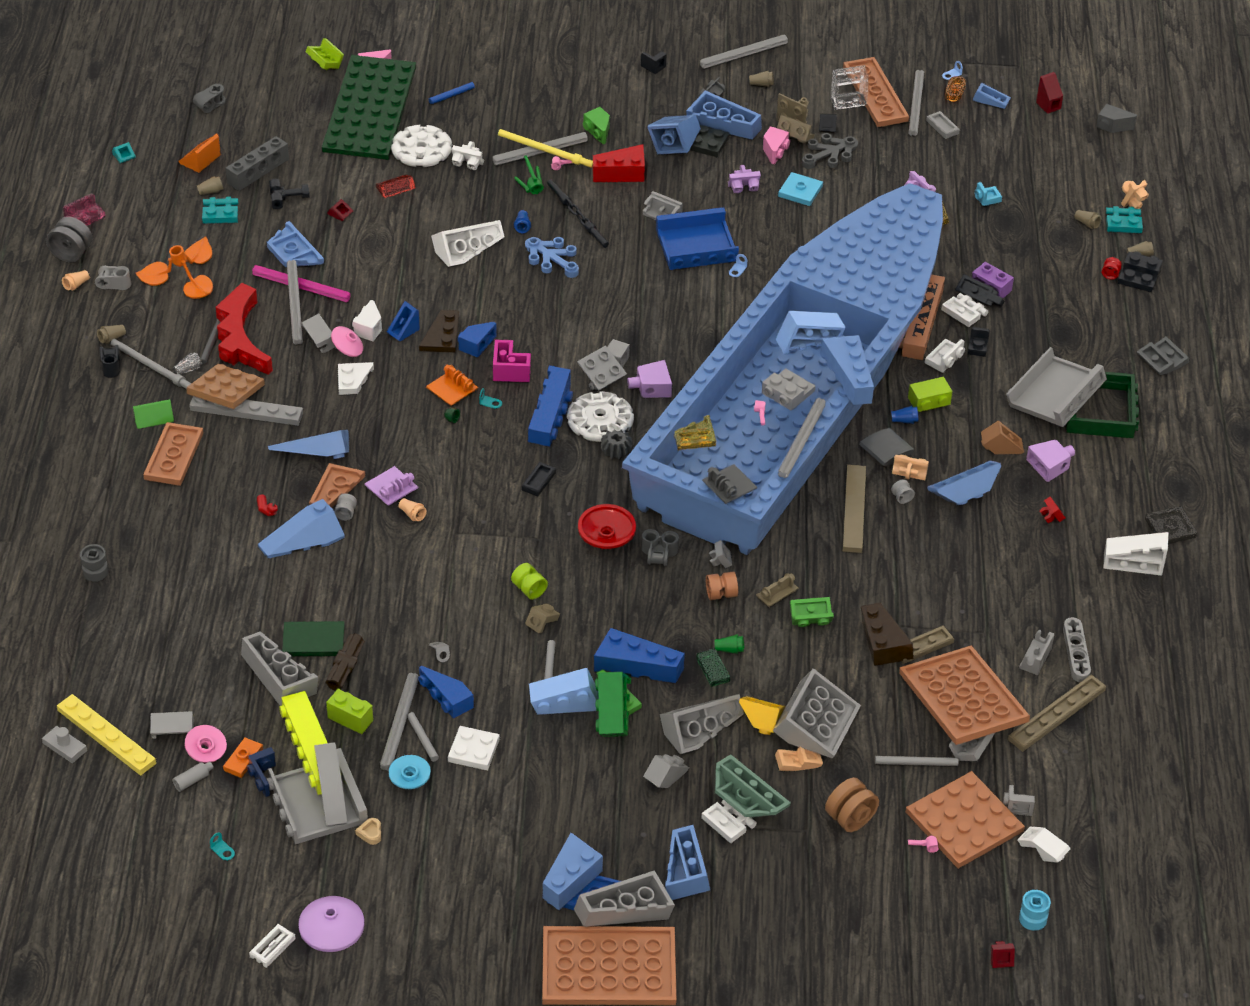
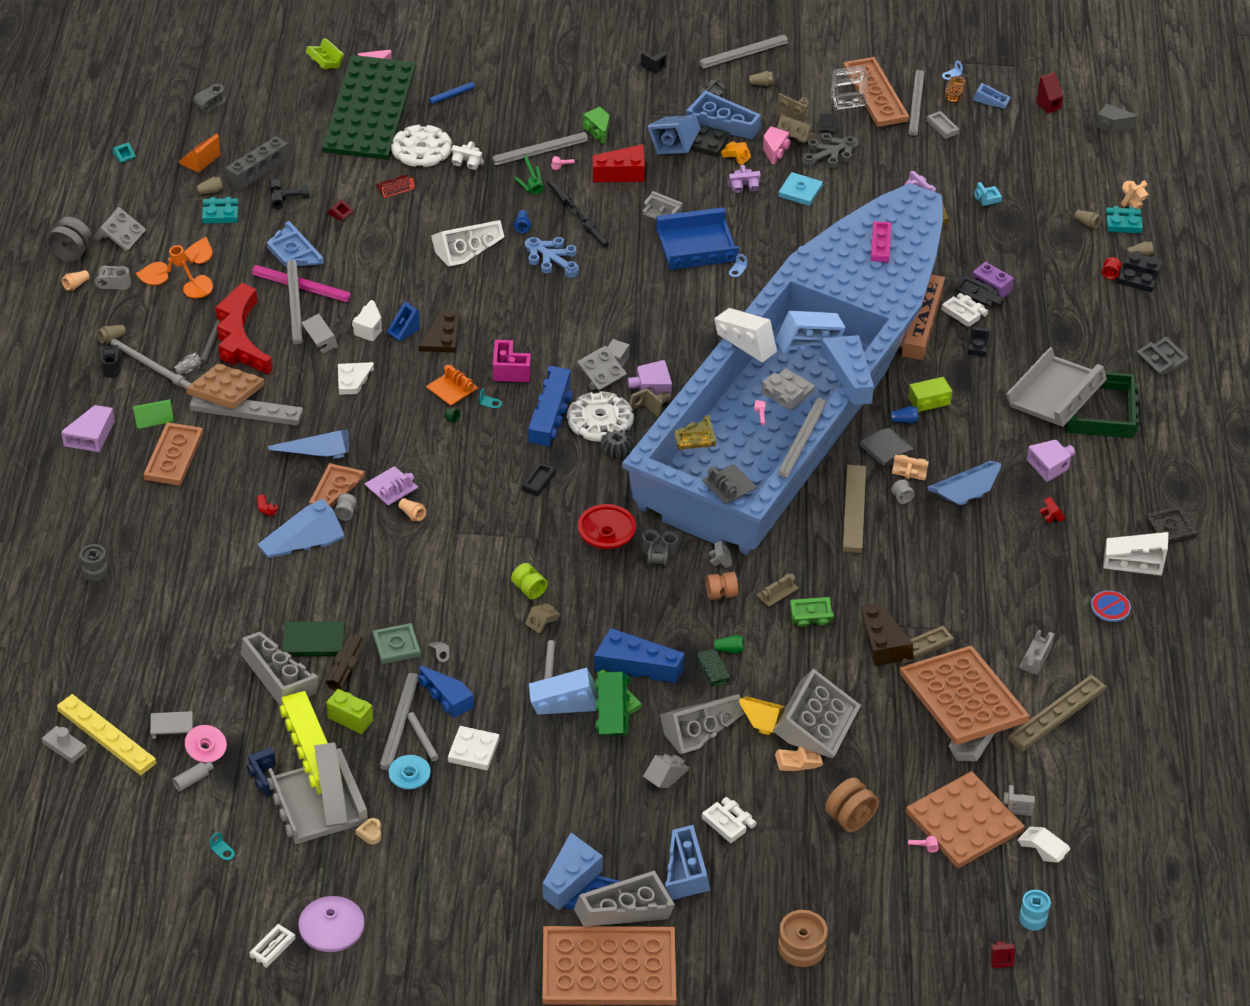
clear pink bracket [63,193,106,226] -> none
orange plate [223,738,263,778] -> none
bright pink dish [331,326,363,357] -> none
blue slope [458,322,496,358] -> none
light yellow bar [498,129,593,168] -> none
sand green wedge [715,755,791,817] -> none
light grey bar [875,756,959,766] -> none
white bracket [925,339,965,373] -> none
medium nougat slope [981,420,1024,454] -> none
light grey beam [1063,617,1091,682] -> none
none -> lavender slope [62,405,115,452]
none -> light grey bracket [93,207,146,251]
none -> sand green tile [372,623,421,664]
none -> dark tan bracket [629,389,671,417]
none -> white wedge [714,308,777,363]
none -> light orange bracket [721,142,751,165]
none -> medium nougat wheel [778,910,828,967]
none -> dark pink tile [871,221,891,262]
none -> piece [1091,591,1131,622]

